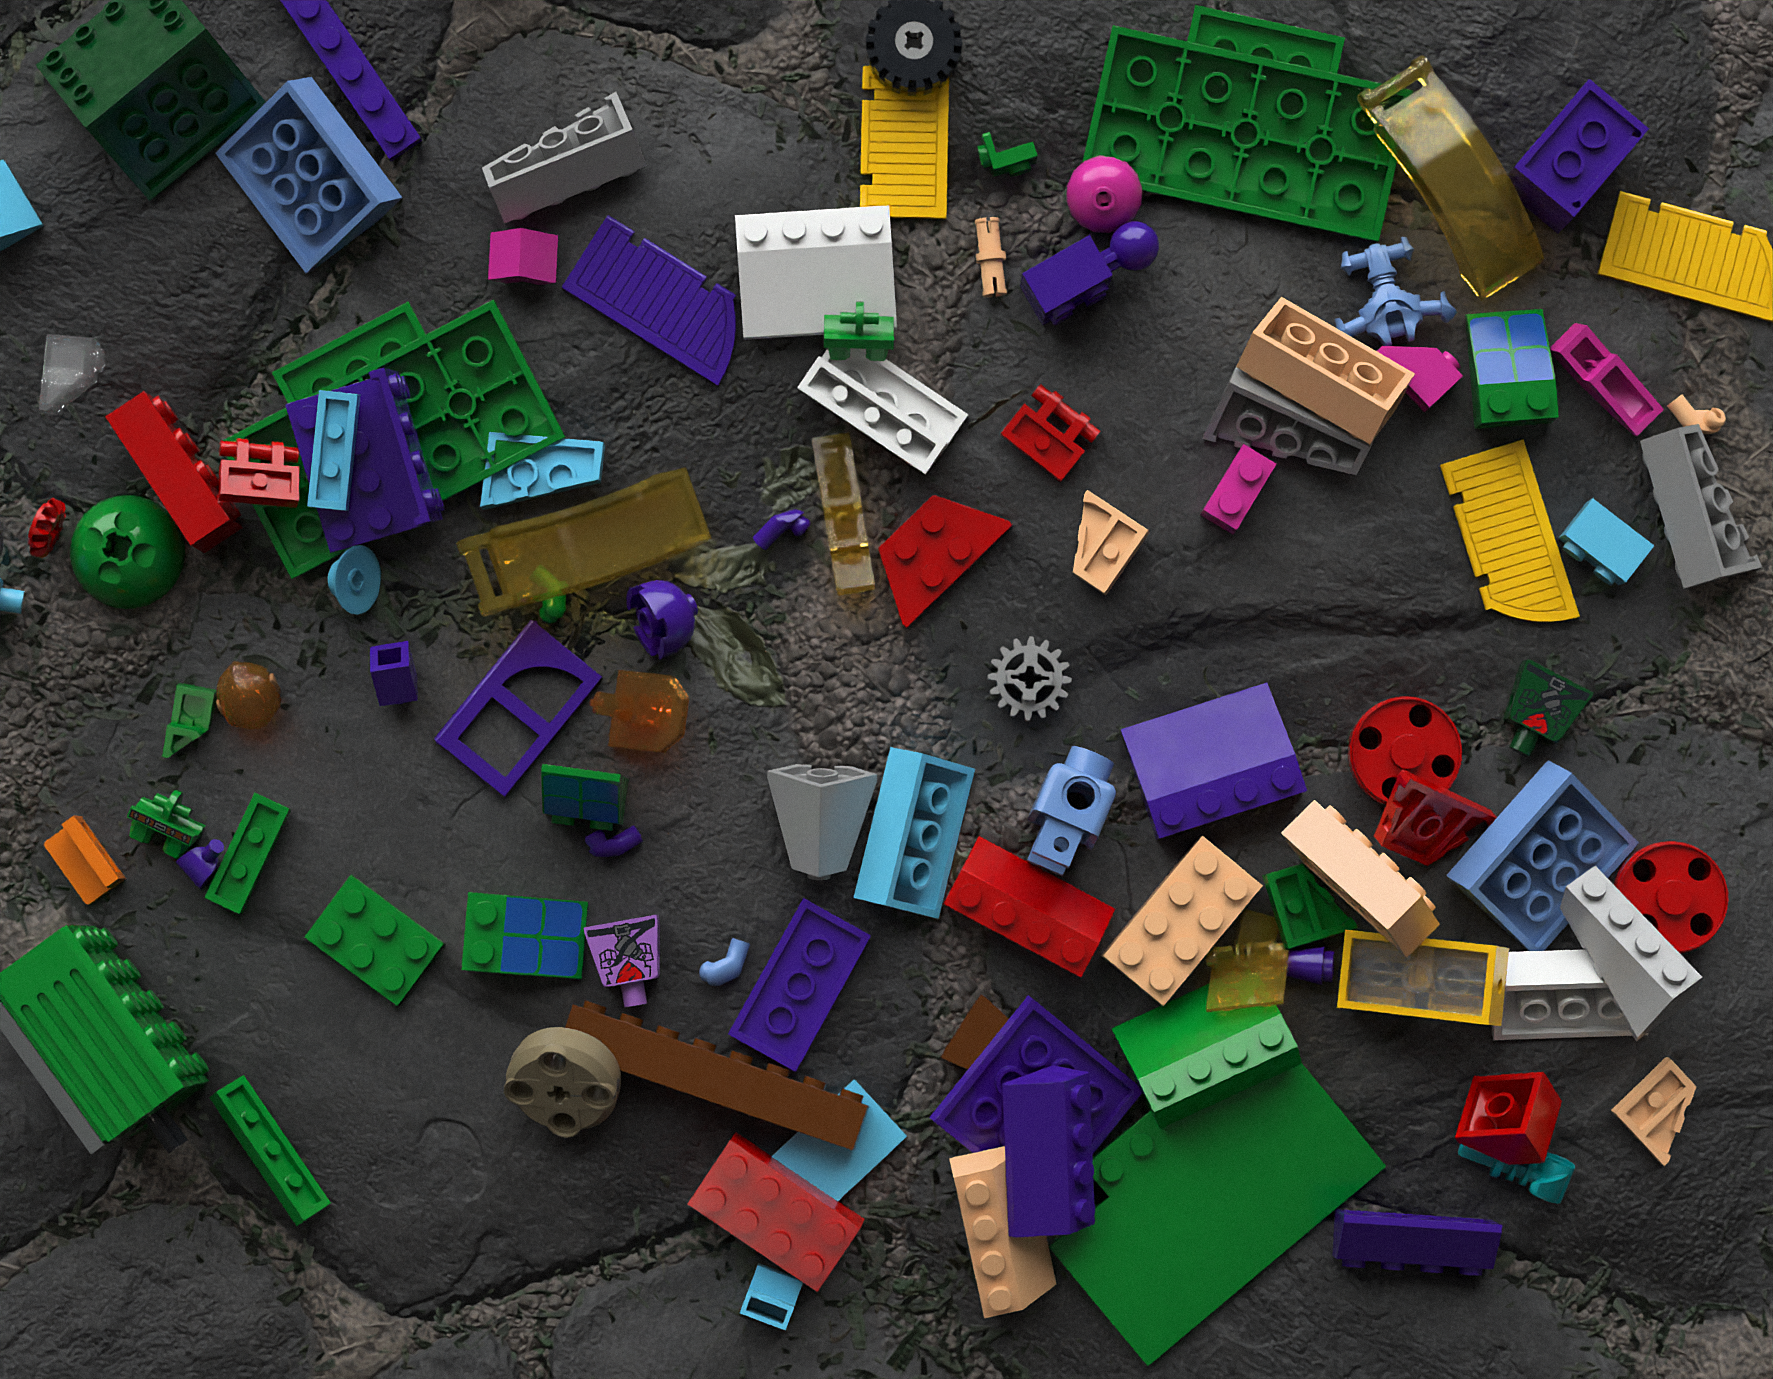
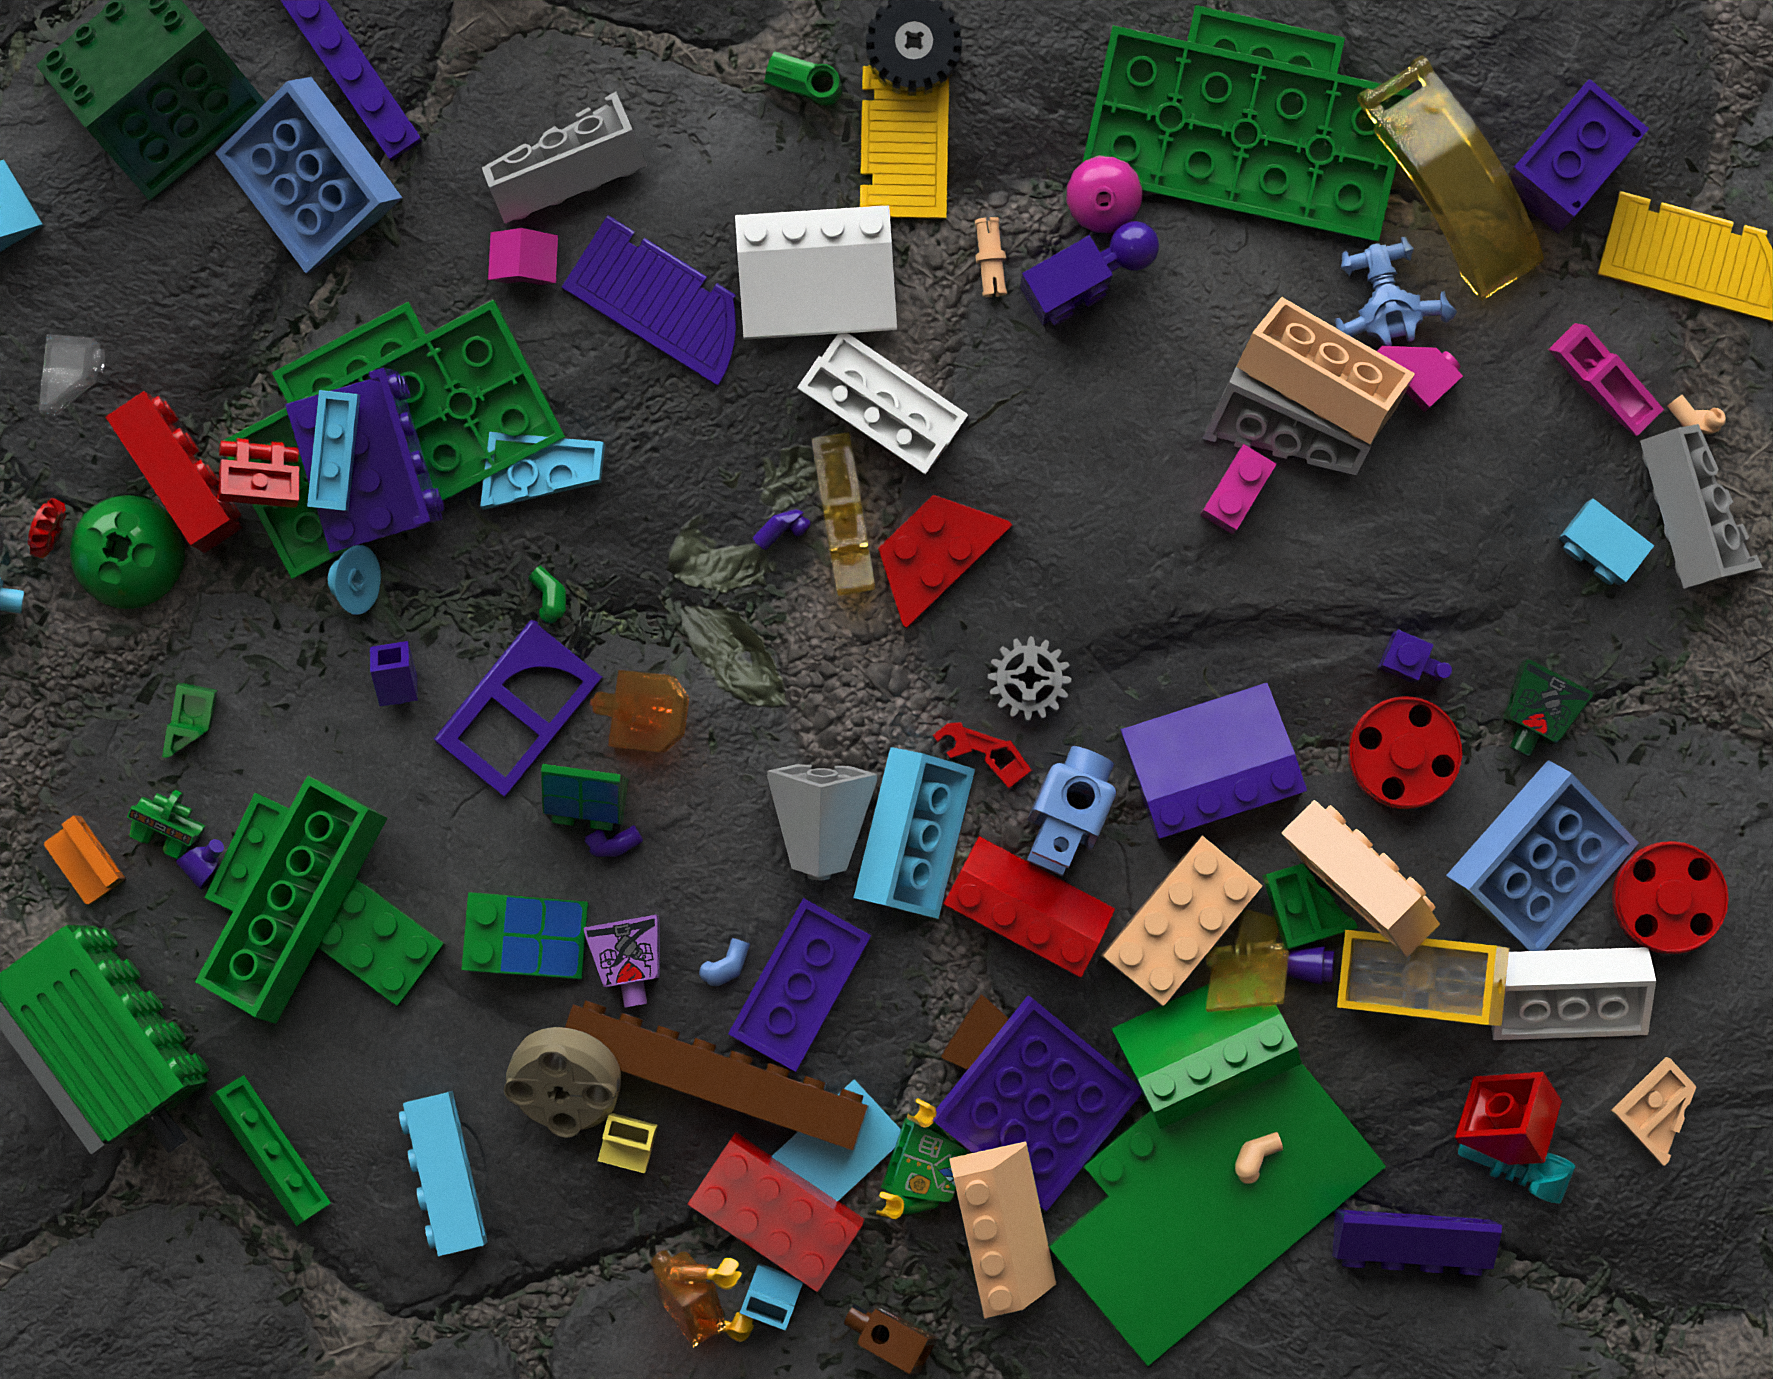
clear orange hair [216,661,281,730] -> none
clear yellow windscreen [456,467,712,616] -> none
dark purple cylinder [626,580,698,659] -> none
green hips [824,301,894,361] -> none
green bracket [977,132,1038,177] -> none
red plate [1000,384,1101,483] -> none
dark purple slope [1002,1065,1096,1238] -> none
light nougat wing [1073,490,1149,596] -> none
red wing [1374,770,1497,866] -> none
yellow piece [1440,439,1580,622] -> none
slope [1465,309,1559,429] -> none
light grey wedge [1560,866,1702,1041] -> none
none -> green brick [195,775,388,1024]
none -> medium azure brick [399,1091,488,1256]
none -> light yellow piece [598,1113,658,1173]
none -> clear orange torso [651,1250,754,1348]
none -> green piece [764,51,843,106]
none -> reddish brown torso [844,1304,939,1374]
none -> green torso [876,1098,968,1219]
none -> red piece [932,722,1032,789]
none -> light nougat arm [1235,1132,1283,1184]
none -> dark purple brick [1377,629,1452,683]

